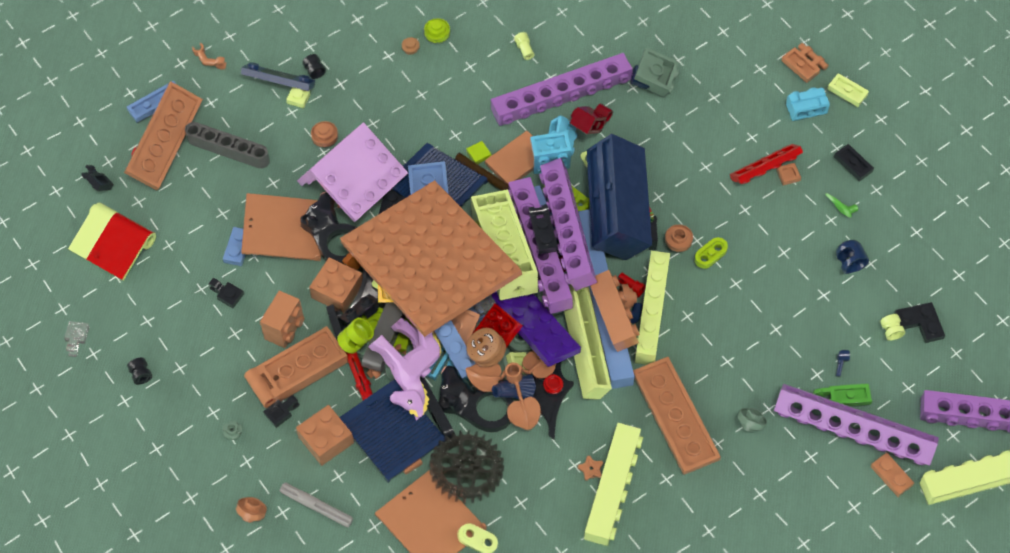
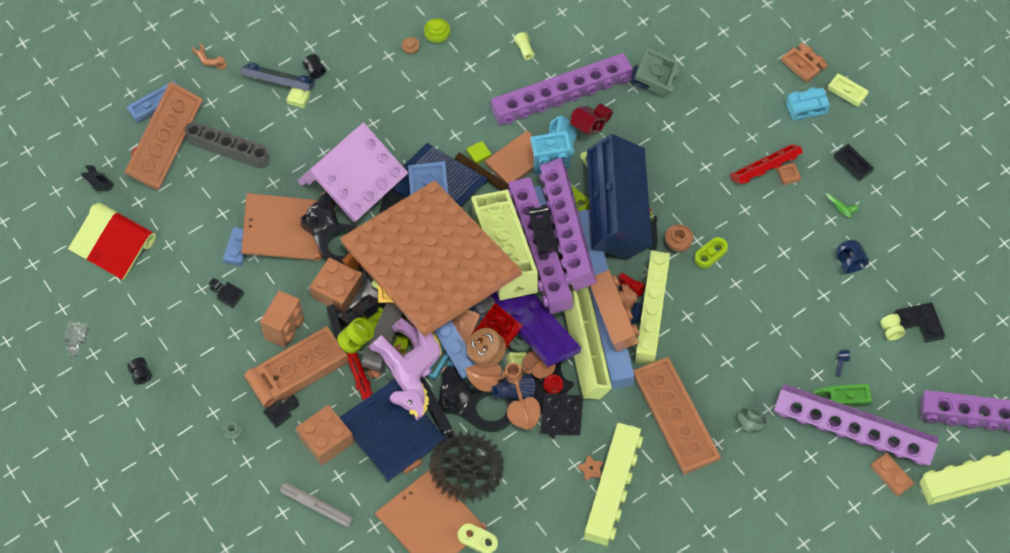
nougat plate [236,497,267,522] -> none
nougat plate [311,121,338,147] -> none
none -> black hinge [540,393,583,435]

